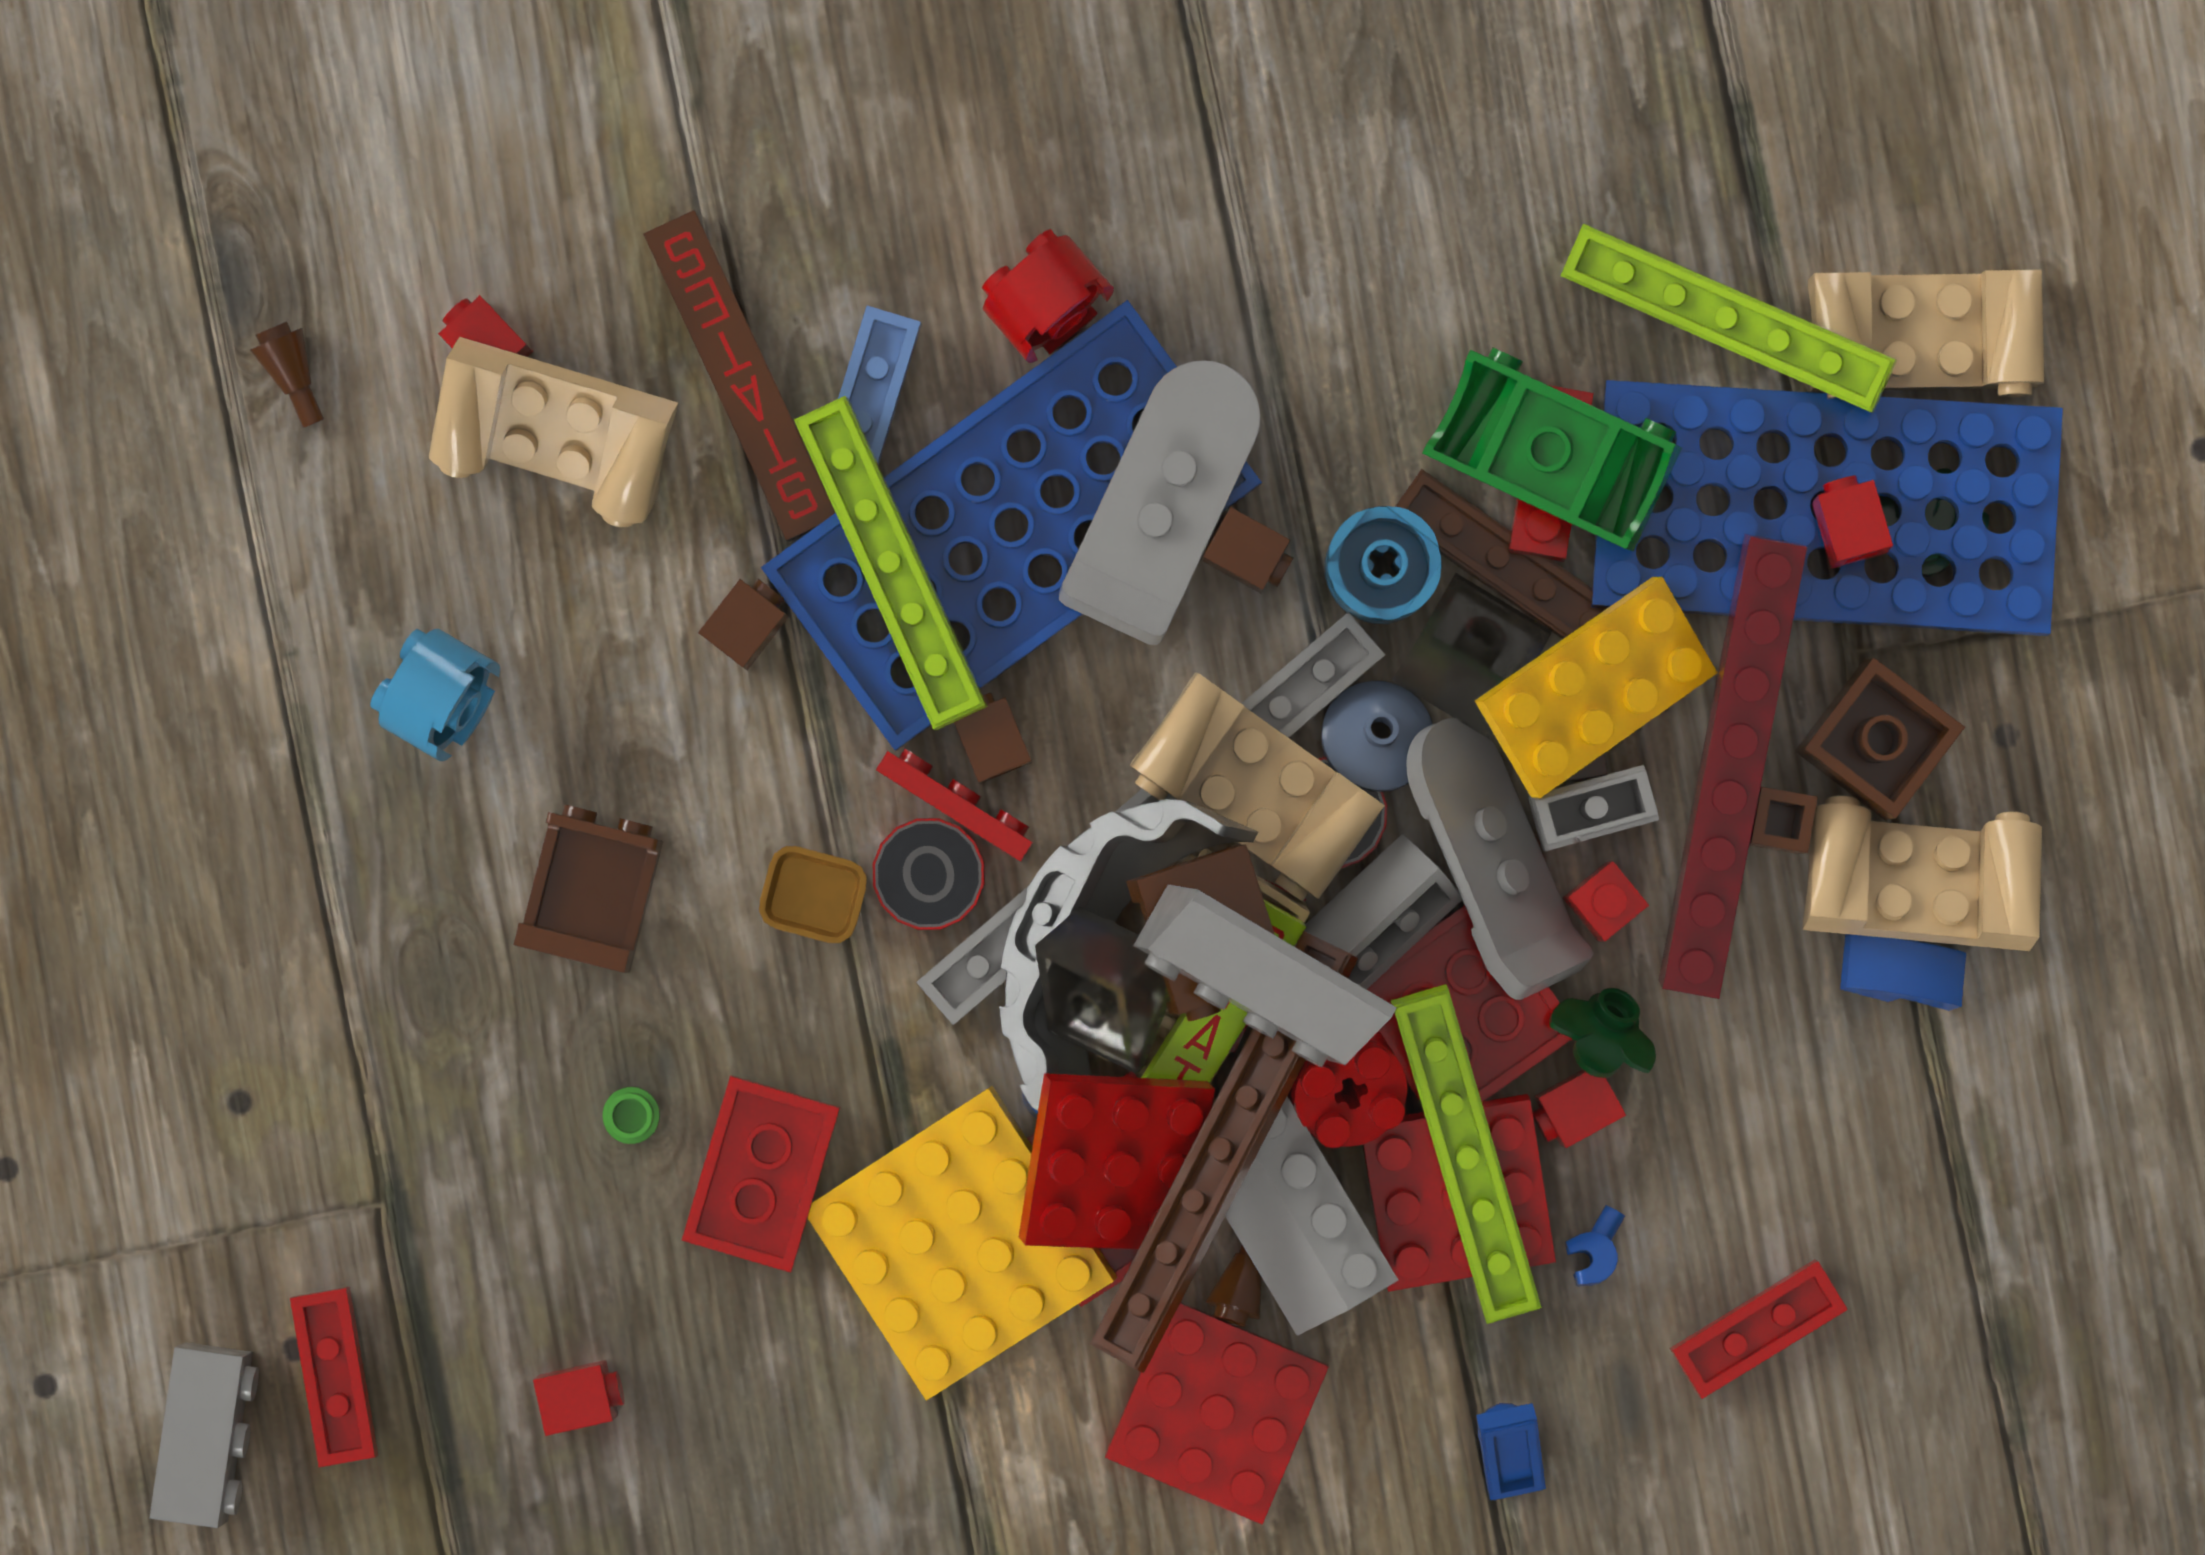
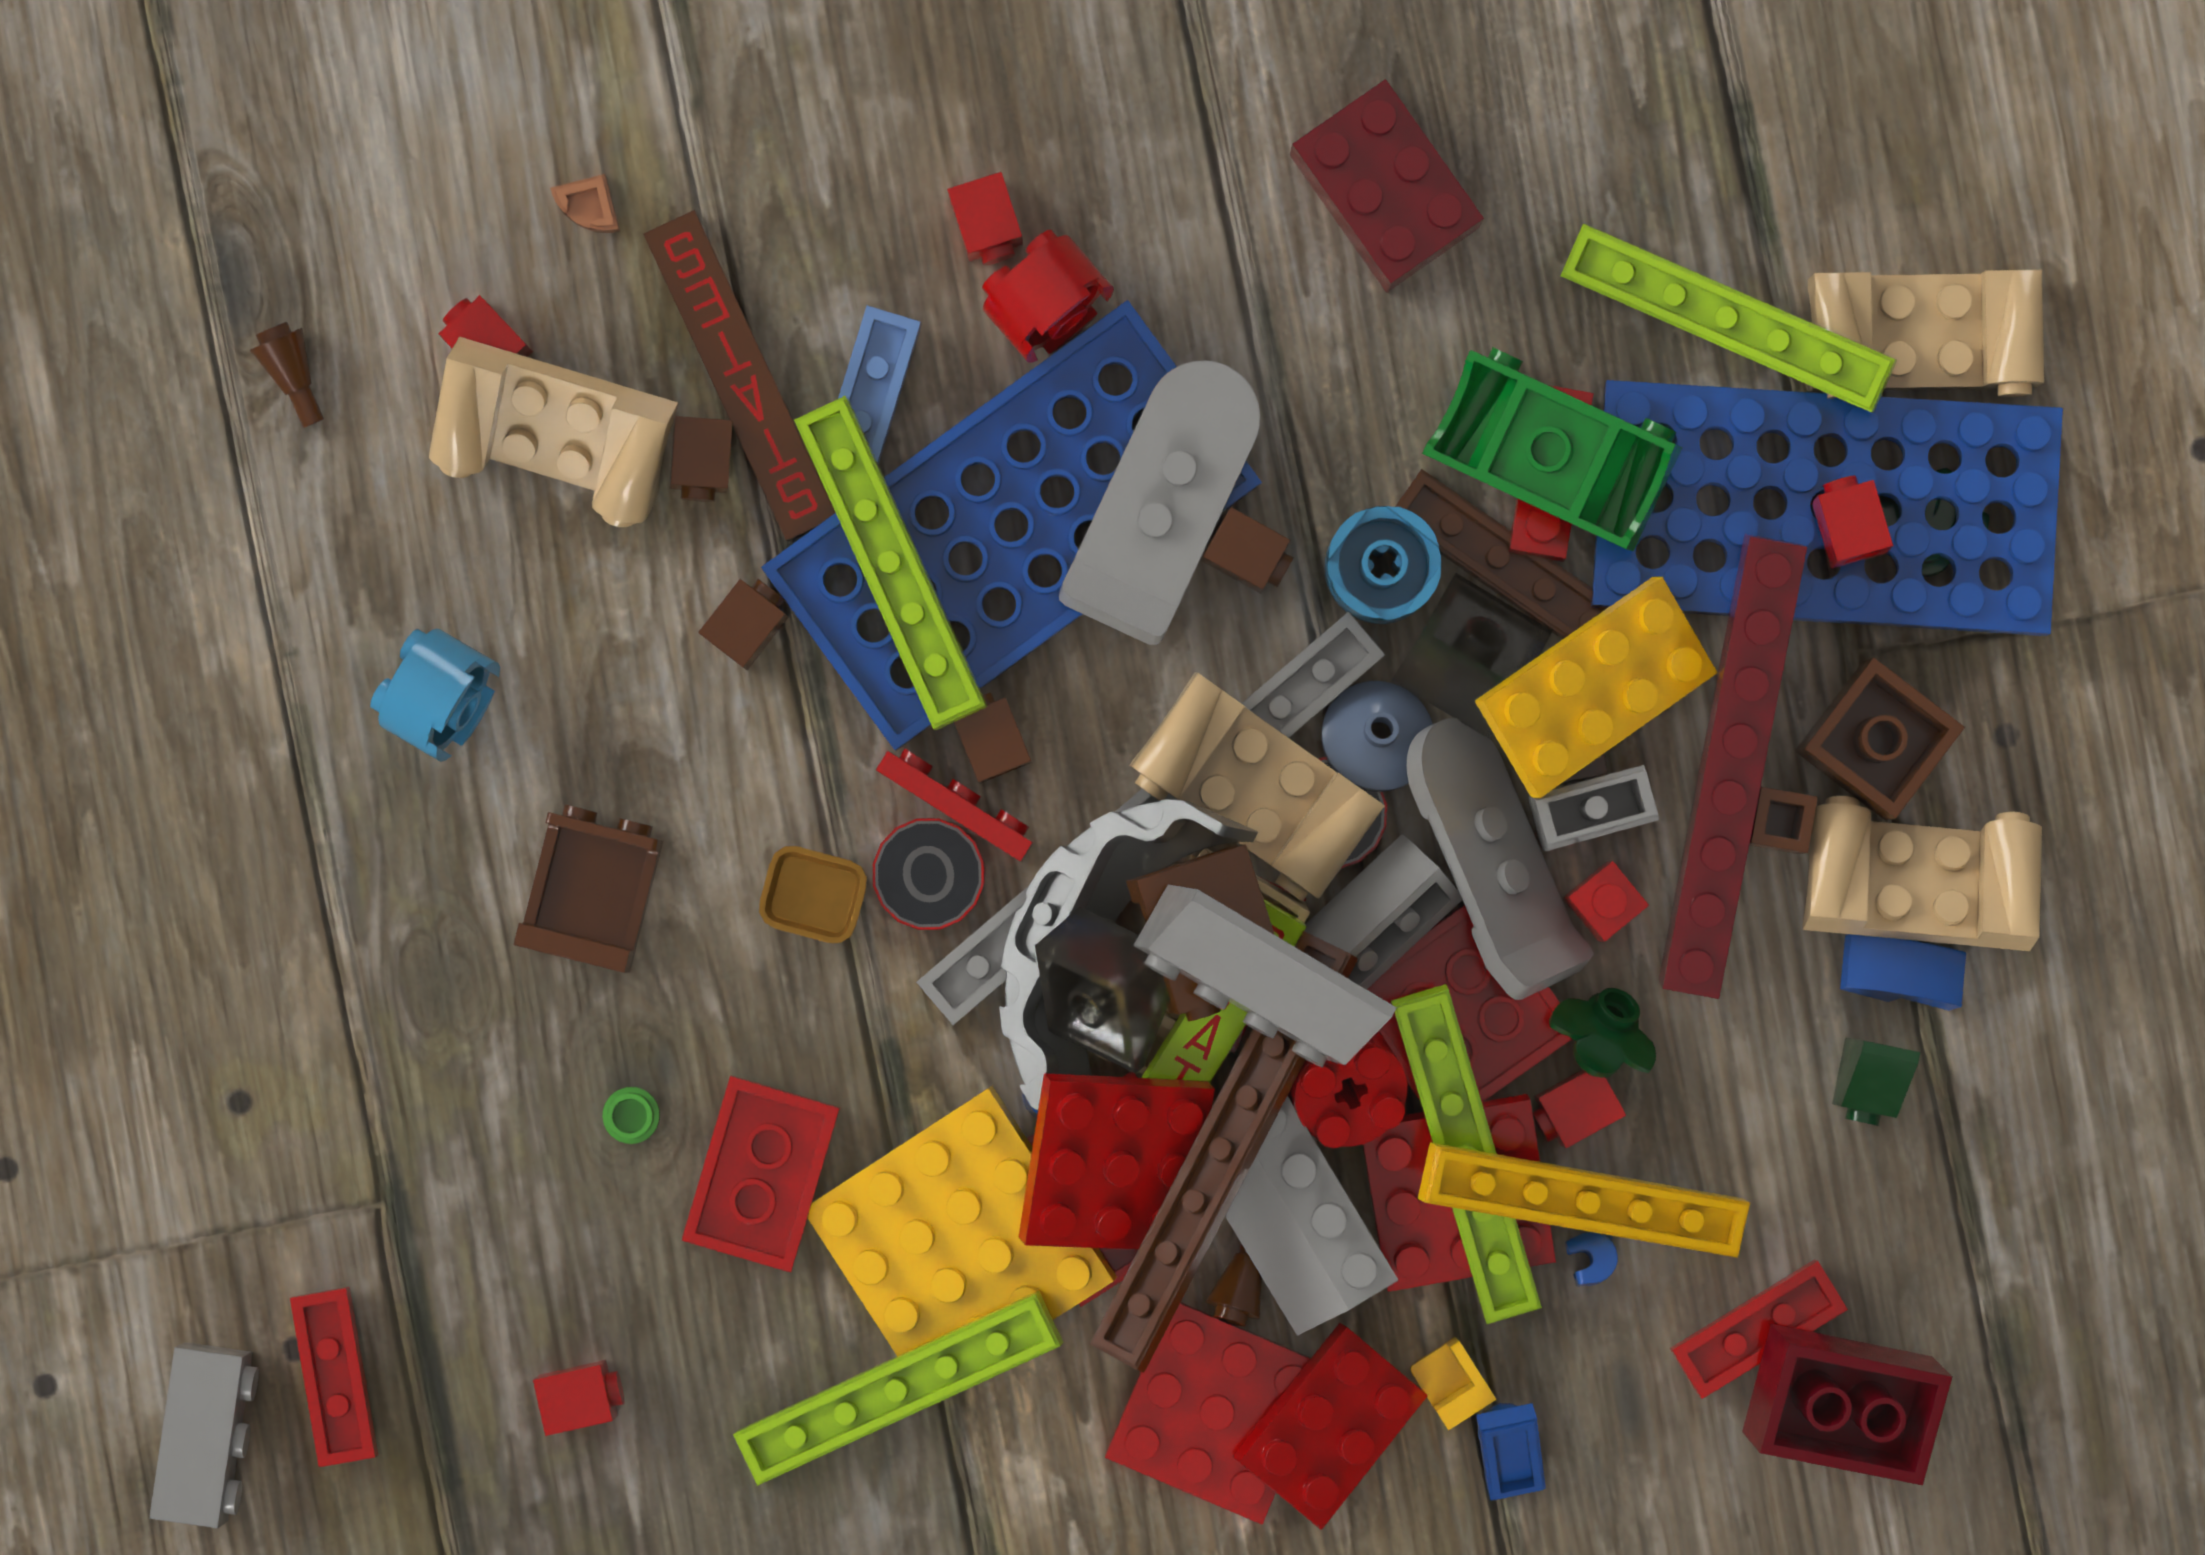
none -> nougat tile [550,174,620,233]
none -> reddish brown brick [669,416,733,502]
none -> lime tile [733,1291,1064,1486]
none -> red brick [947,172,1023,265]
none -> red plate [1233,1322,1428,1530]
none -> dark red brick [1290,79,1484,293]
none -> yellow panel [1410,1337,1497,1431]
none -> yellow tile [1418,1142,1750,1258]
none -> dark red brick [1742,1324,1953,1486]
none -> dark green slope [1832,1038,1921,1126]

